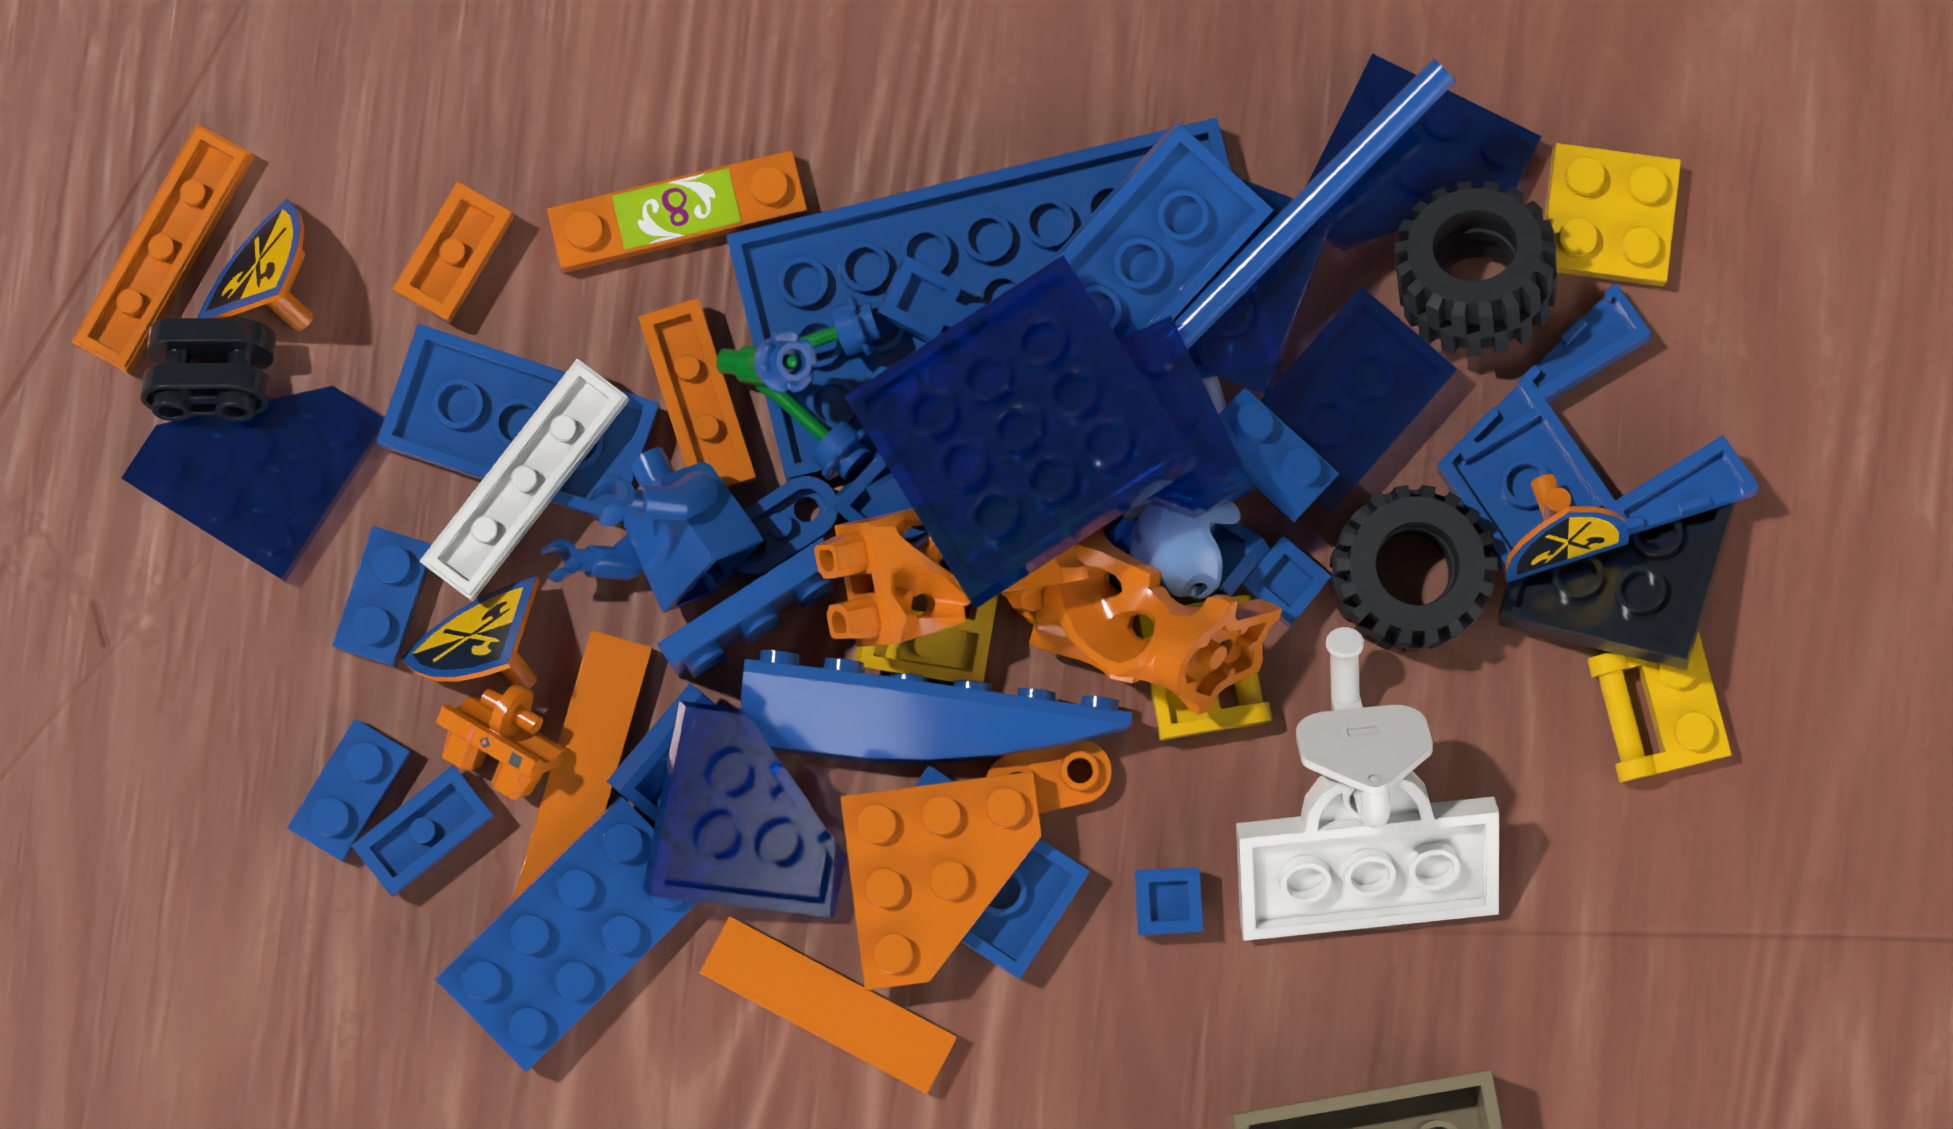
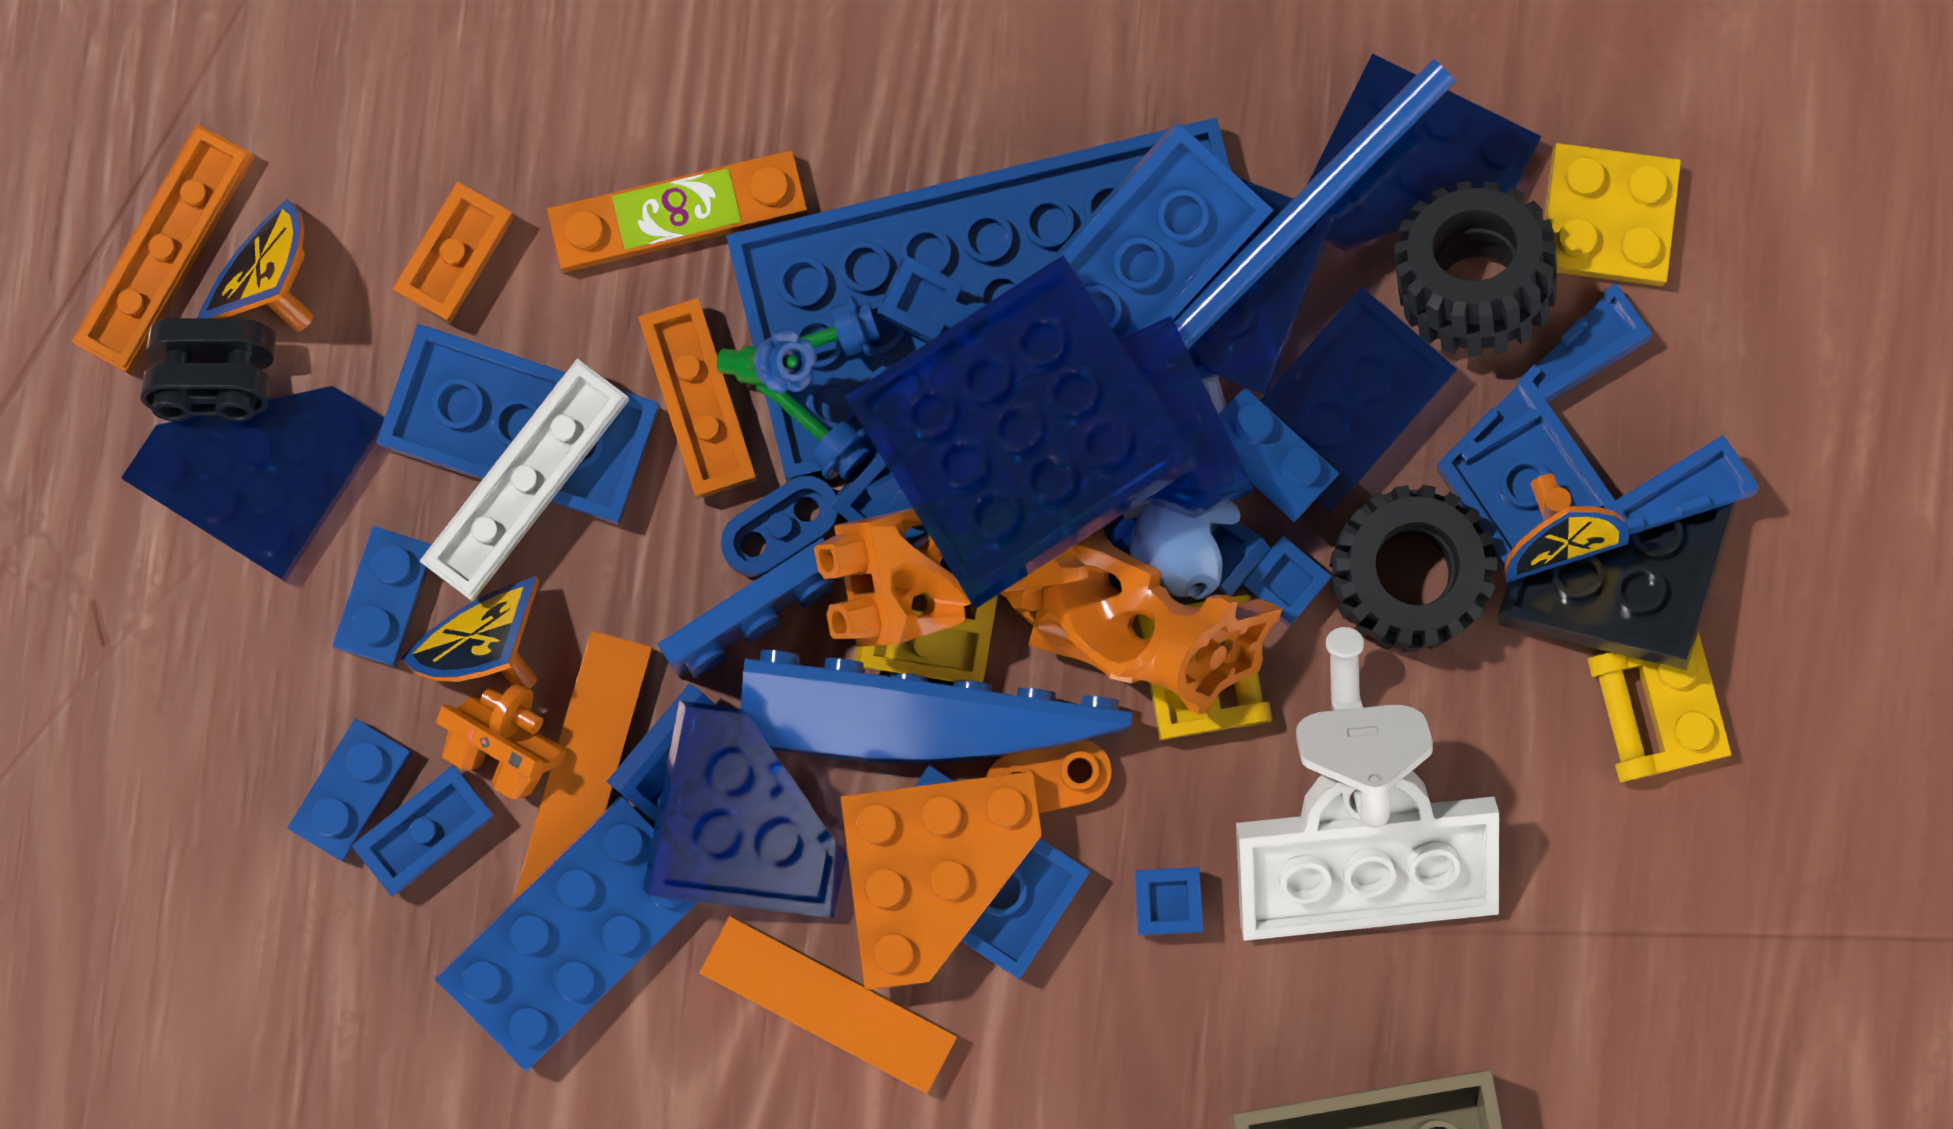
blue torso [541,447,763,613] -> none

